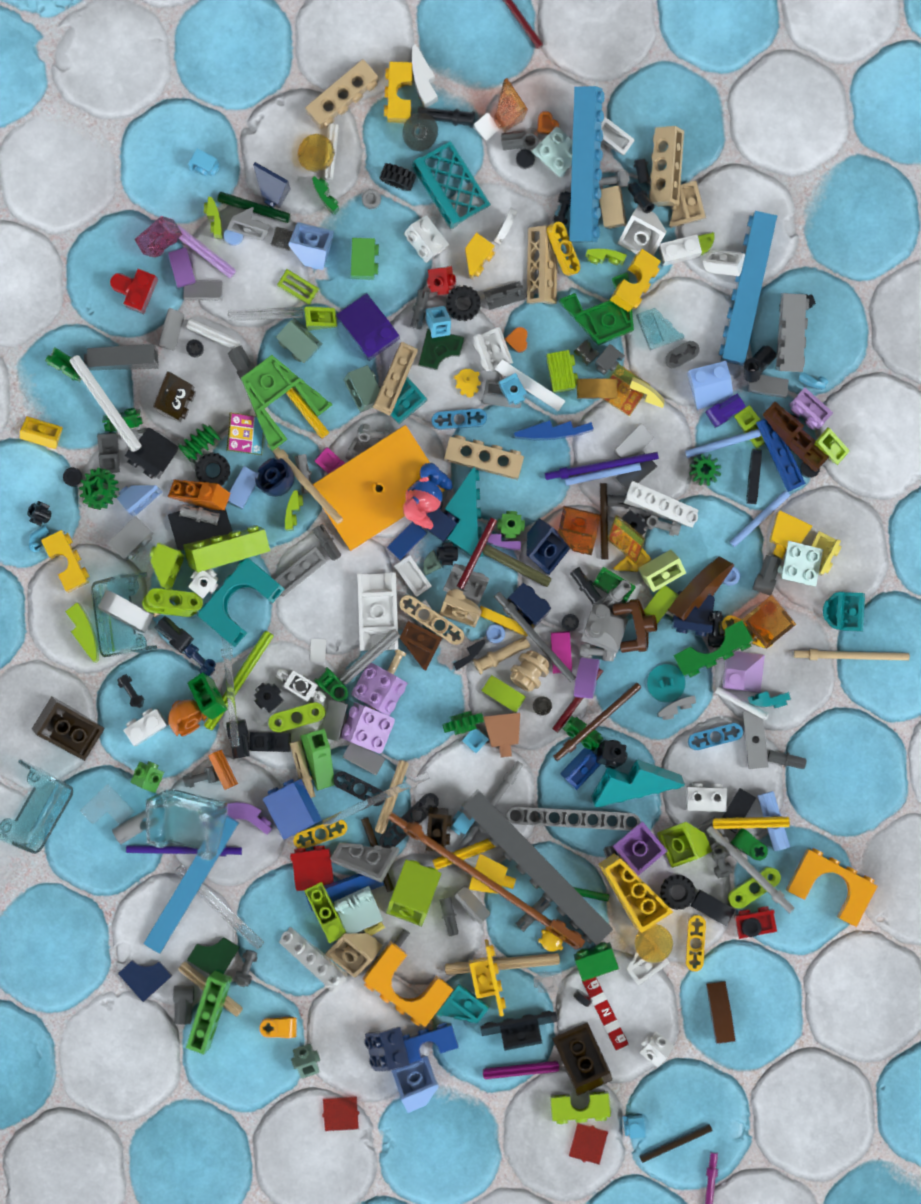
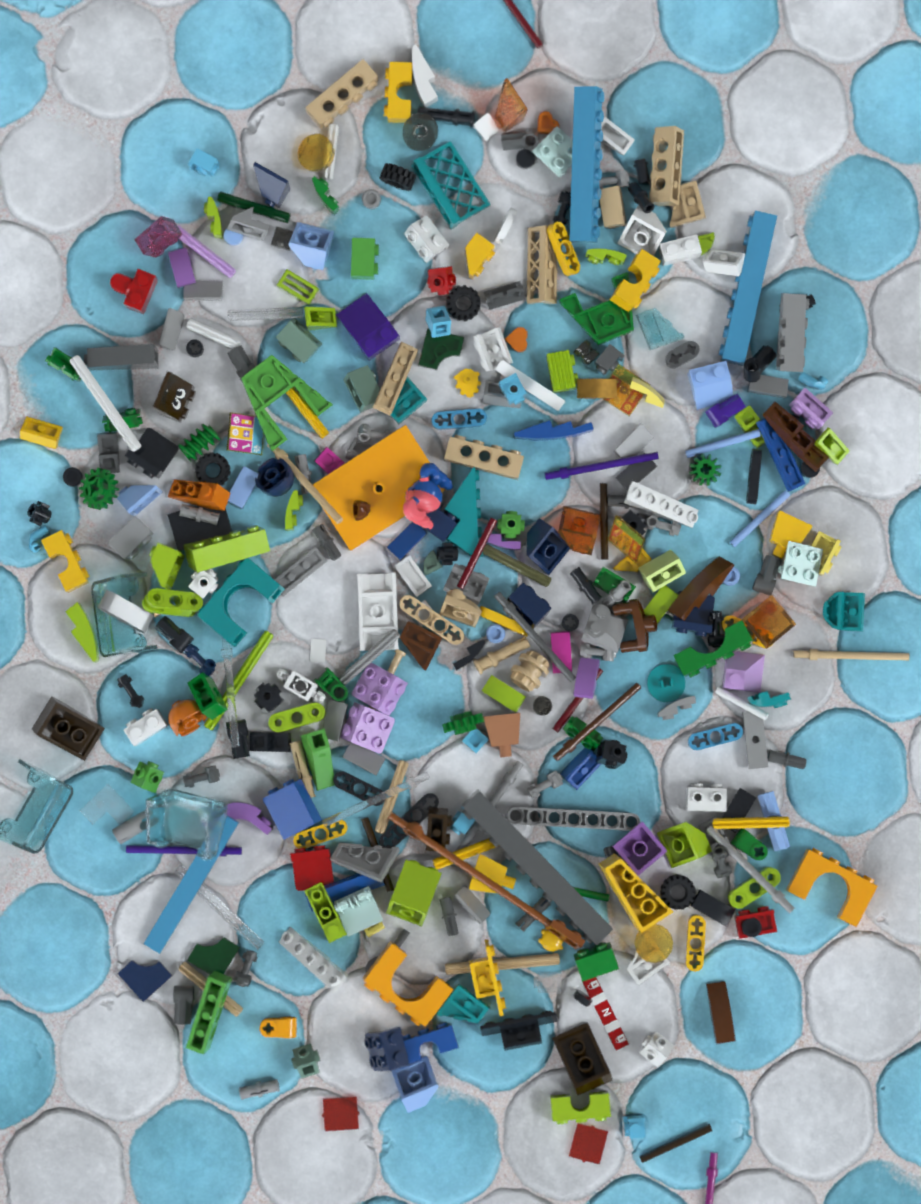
orange tile [208,750,238,790] -> none
tan slope [325,933,383,978] -> none
dark grey pin [410,289,430,330] -> none
magenta axle [483,1061,559,1080] -> none
light blue bar [565,463,641,486] -> none
teal slope [591,759,685,807] -> none
none -> light grey pin [239,1079,280,1100]
none -> reddish brown piece [353,500,370,521]
none -> light grey bar [527,770,563,798]

